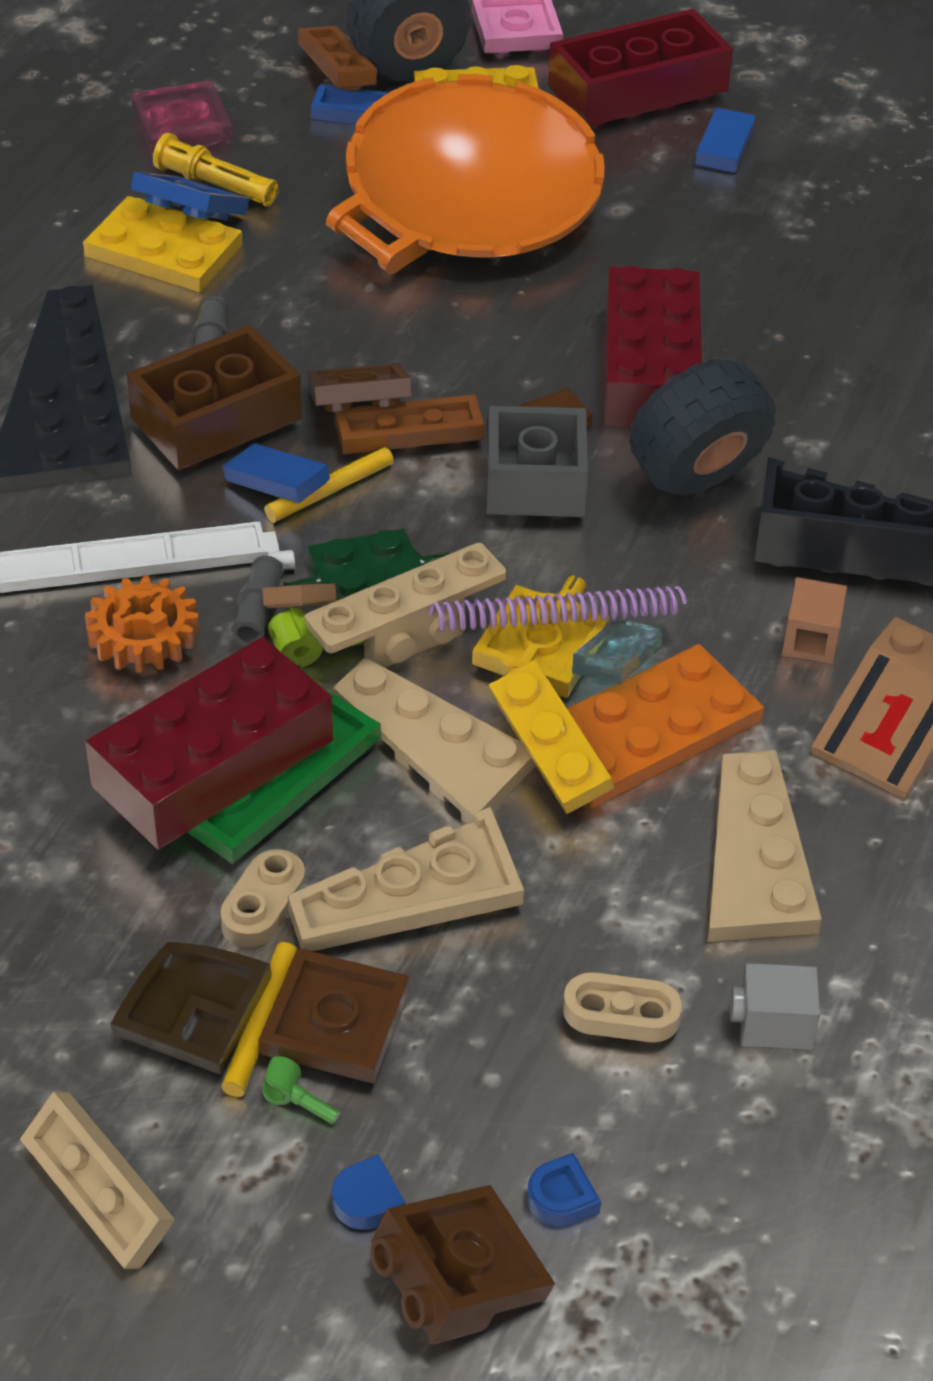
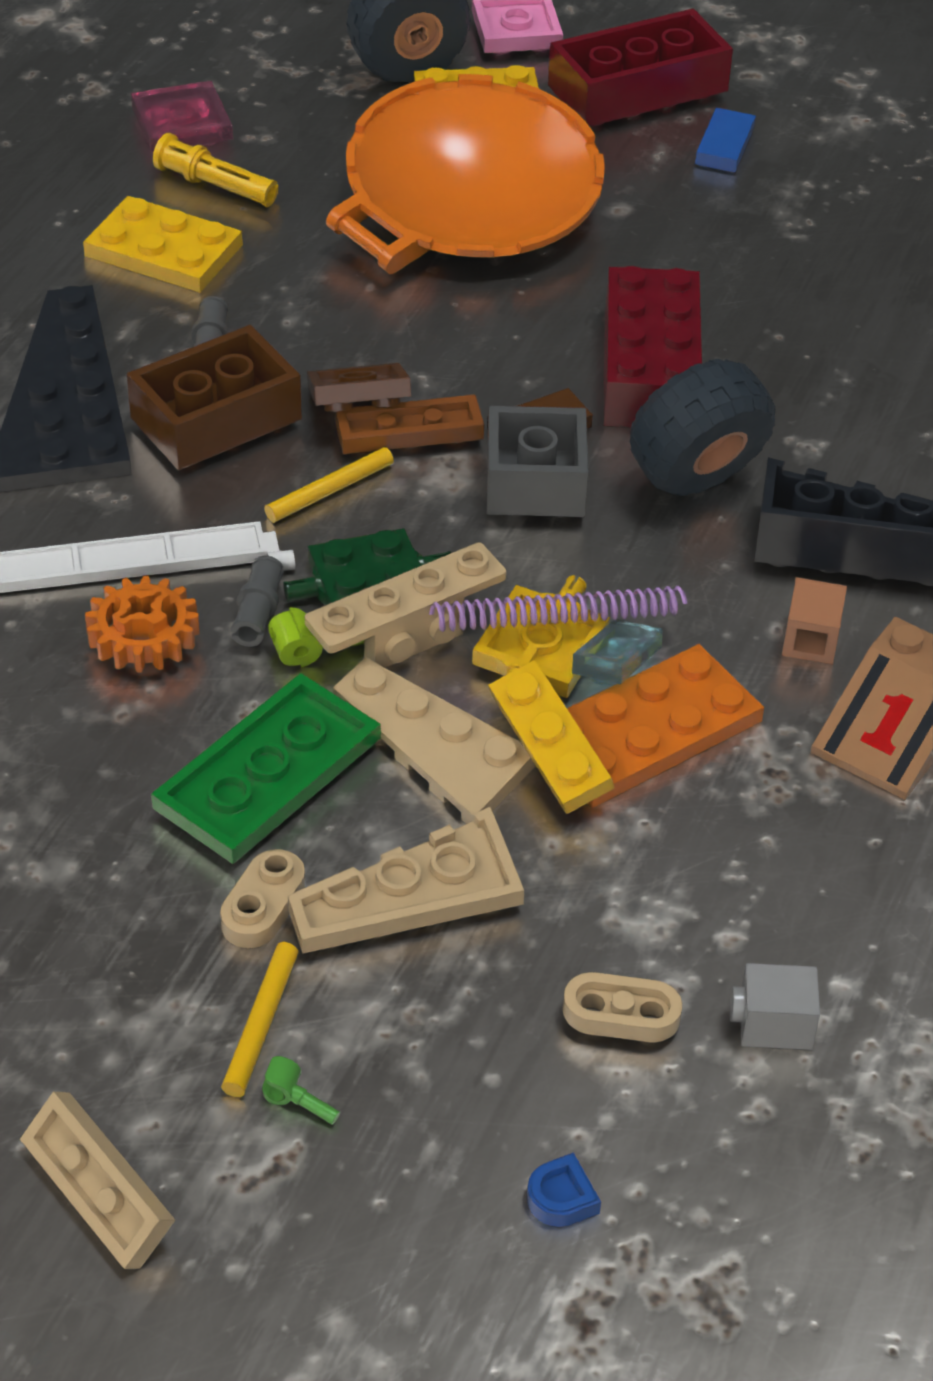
dark red brick [85,636,333,850] -> none
dark brown plate [110,942,272,1075] -> none
blue plate [130,172,250,221] -> none
blue tile [223,443,330,503] -> none
reddish brown plate [258,948,410,1084] -> none
medium nougat tile [262,583,337,608] -> none
dark orange plate [298,25,377,91] -> none
blue tile [311,84,389,125] -> none
blue tile [332,1154,406,1230] -> none
reddish brown plate [370,1185,555,1344] -> none
tan wing [707,750,822,942] -> none

